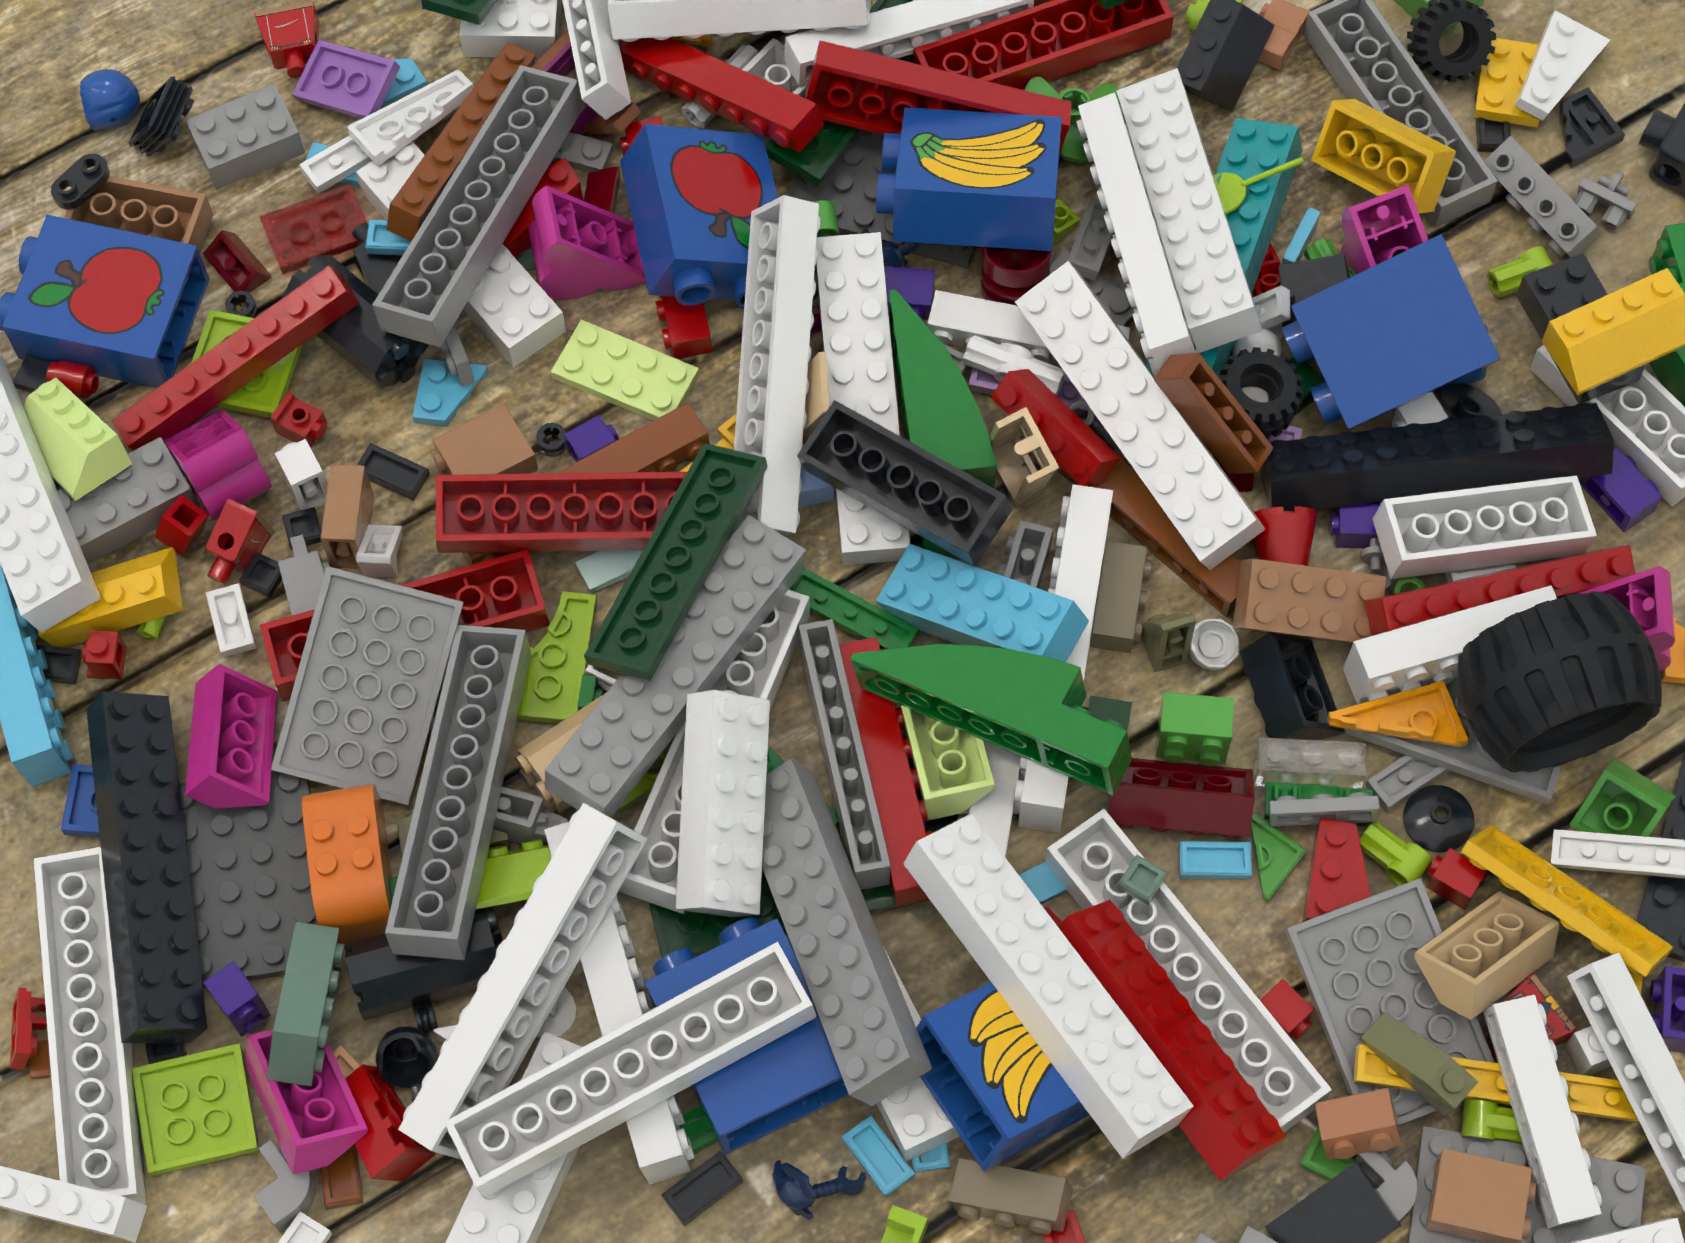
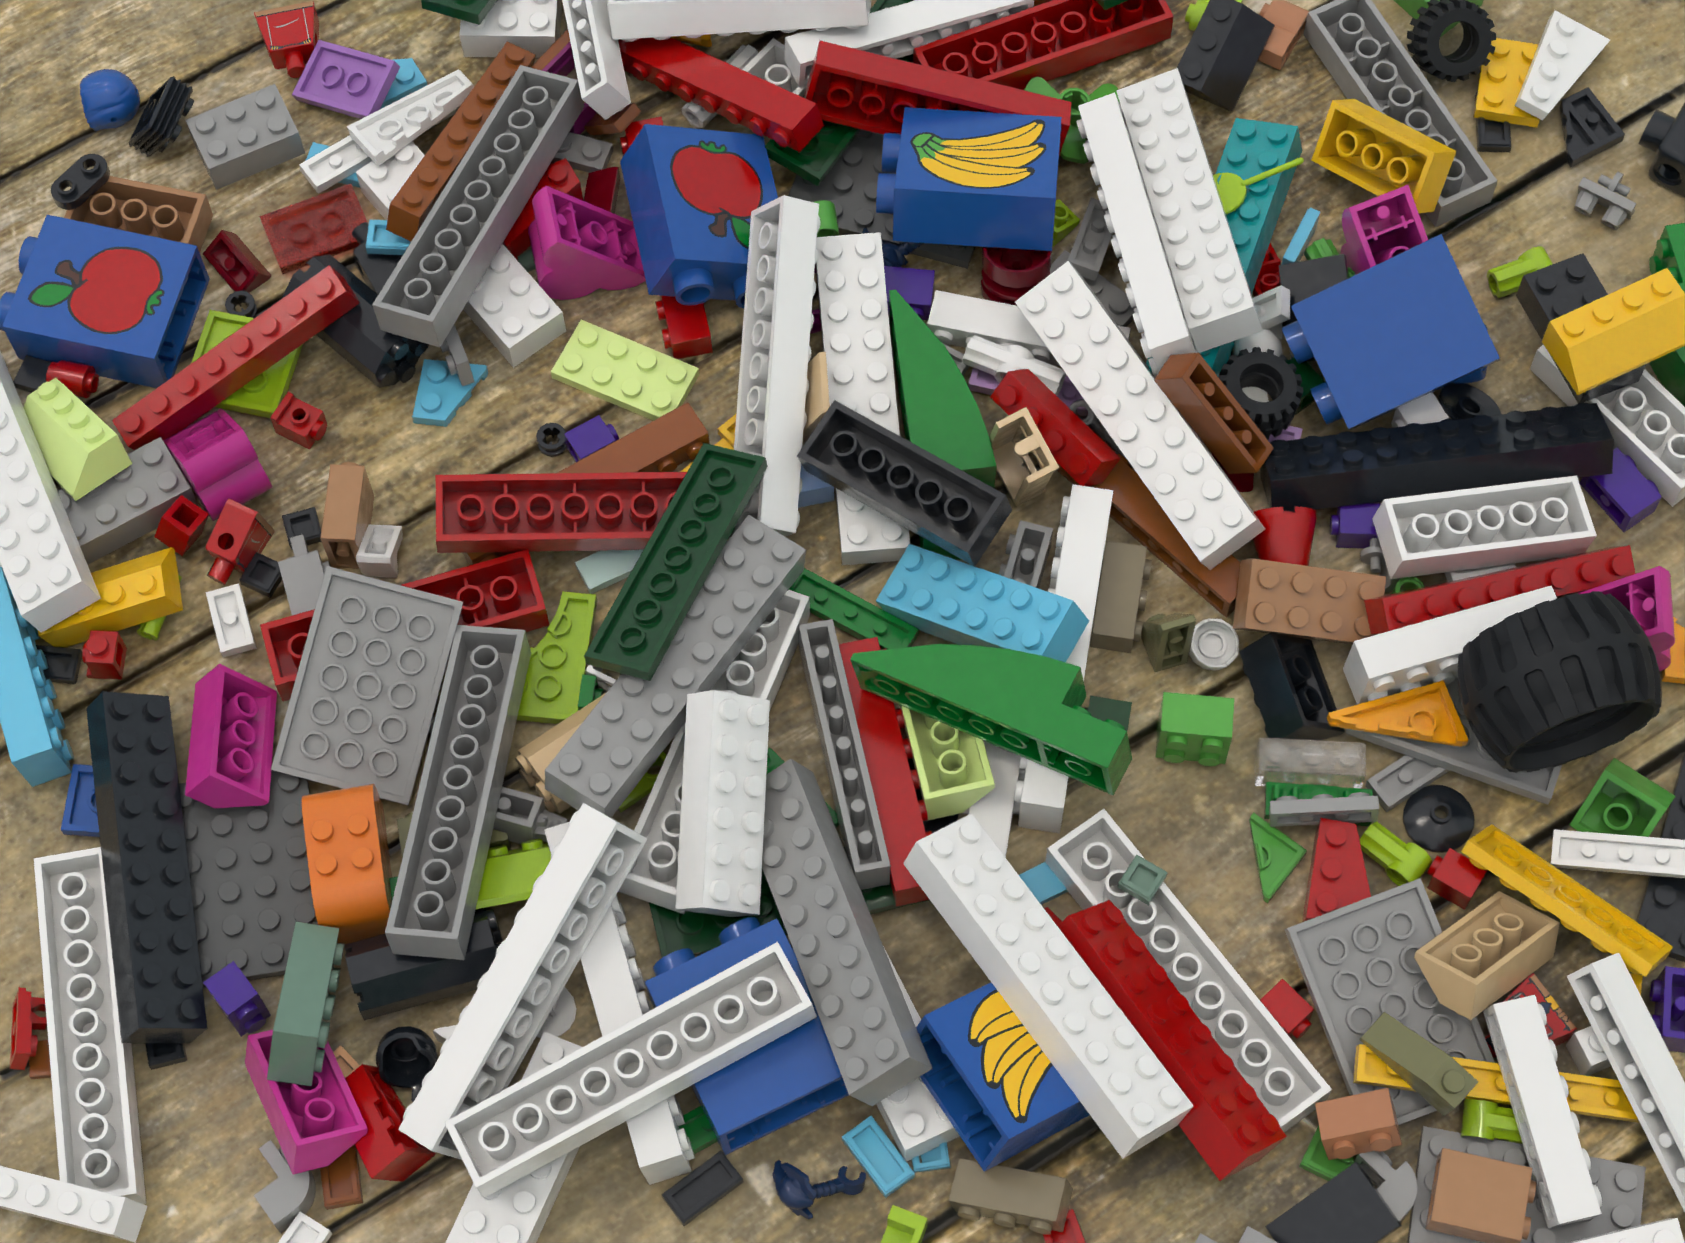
lime plate [131,1043,260,1177] -> none
white brick [275,439,327,511] -> none
black tile [357,443,430,501] -> none
black bush [413,1002,438,1033] -> none
medium nougat brick [431,403,538,475] -> none
dark red slope [1108,758,1255,839] -> none
medium azure tile [1179,841,1252,880] -> none
light grey brick [1484,136,1603,257] -> none

